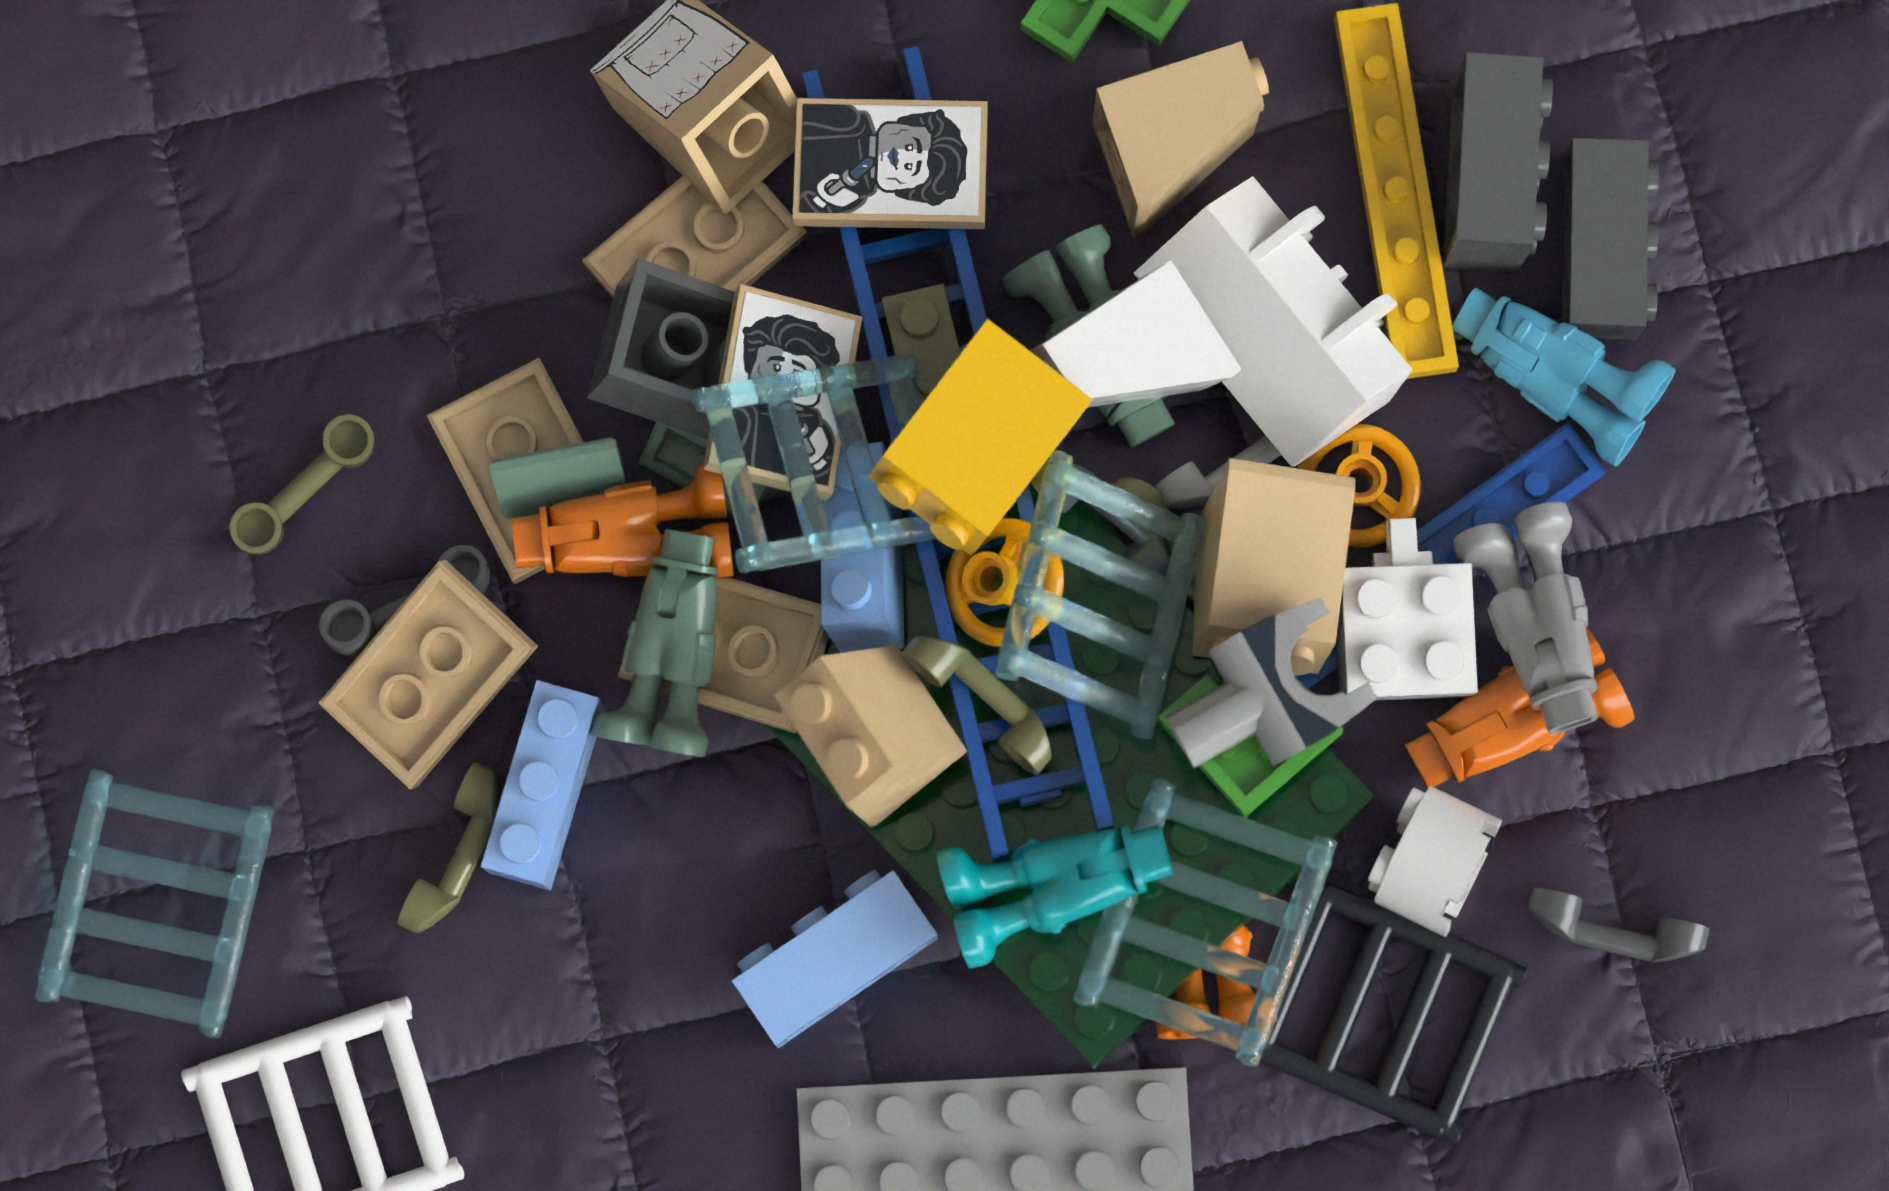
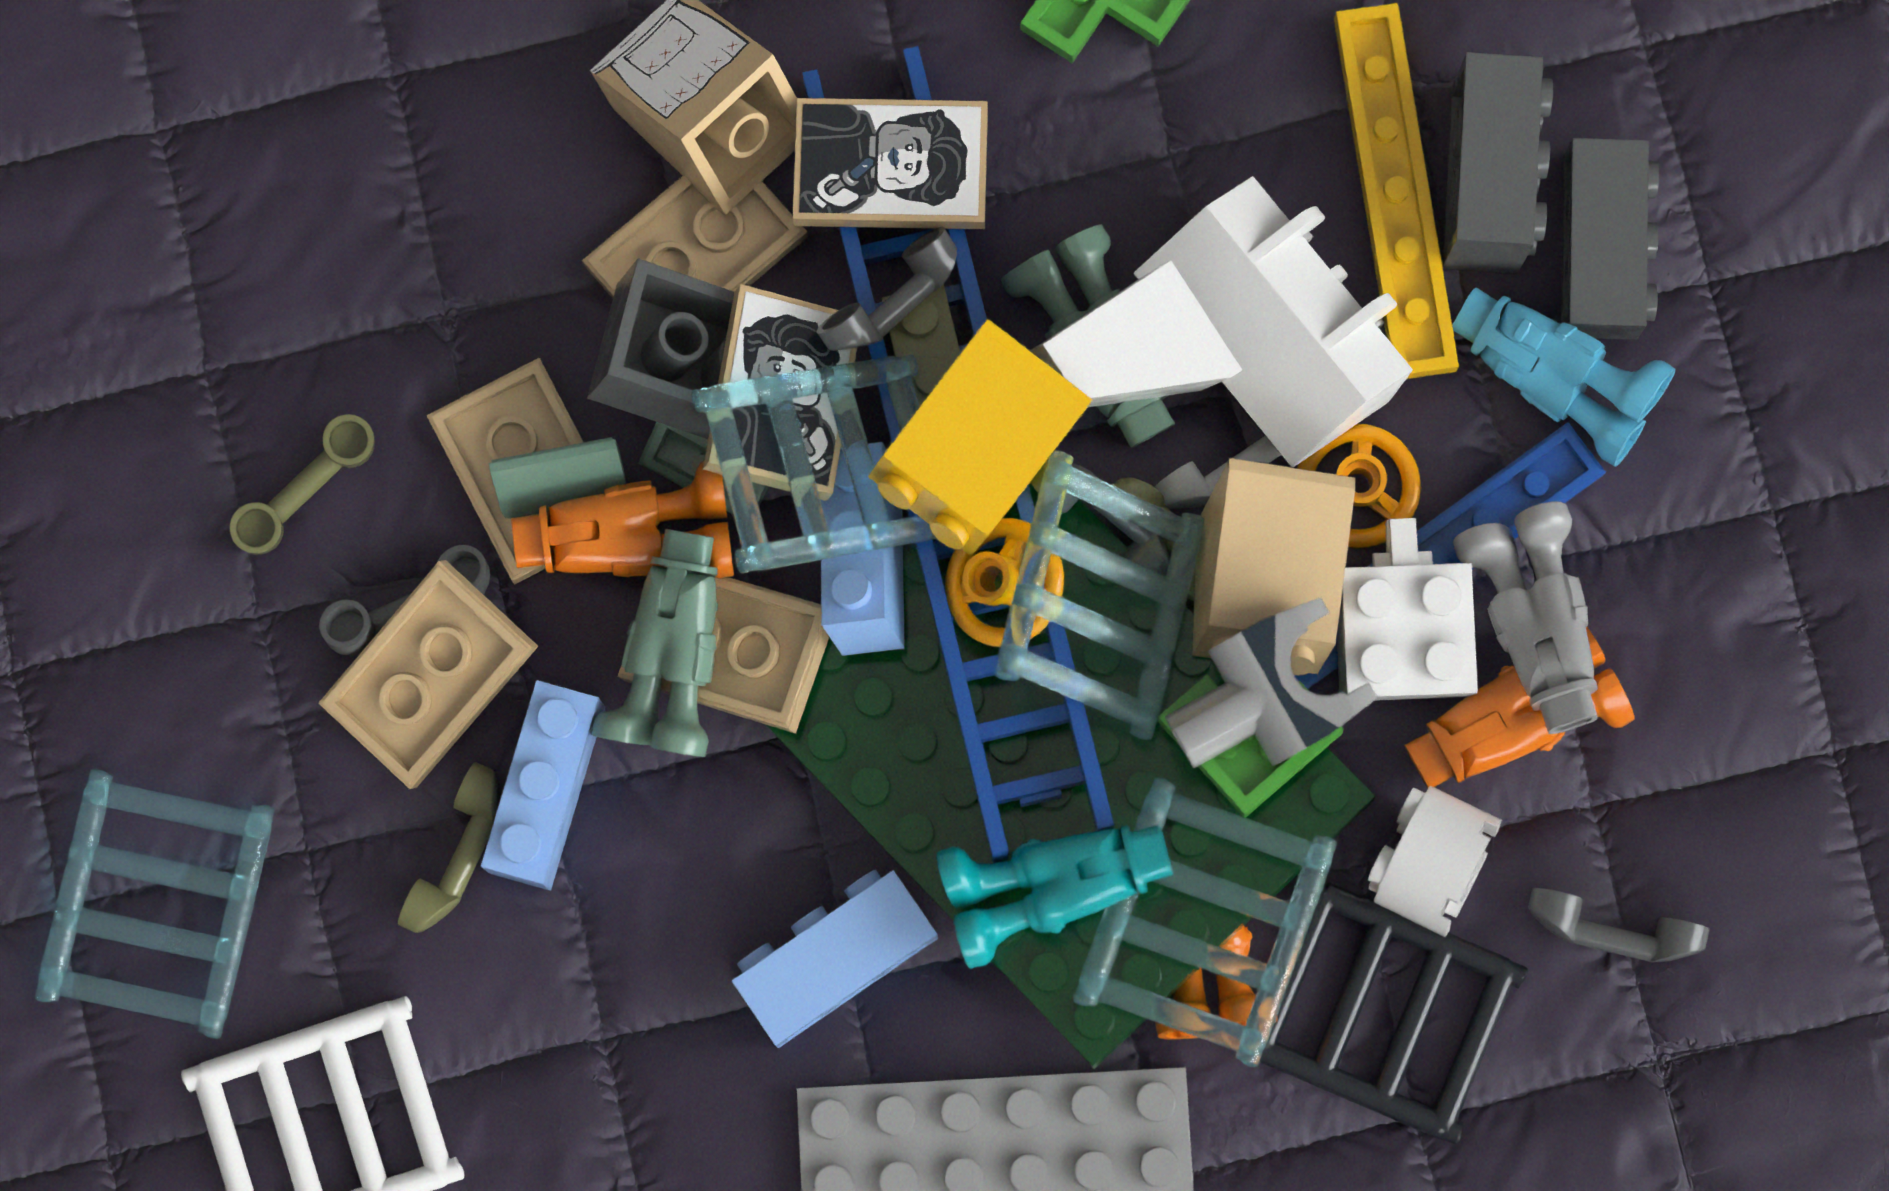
tan slope [774,645,967,827] -> none
olive bar [901,637,1051,775] -> none
tan slope [1092,41,1269,237] -> none
none -> dark grey bar [817,227,957,351]

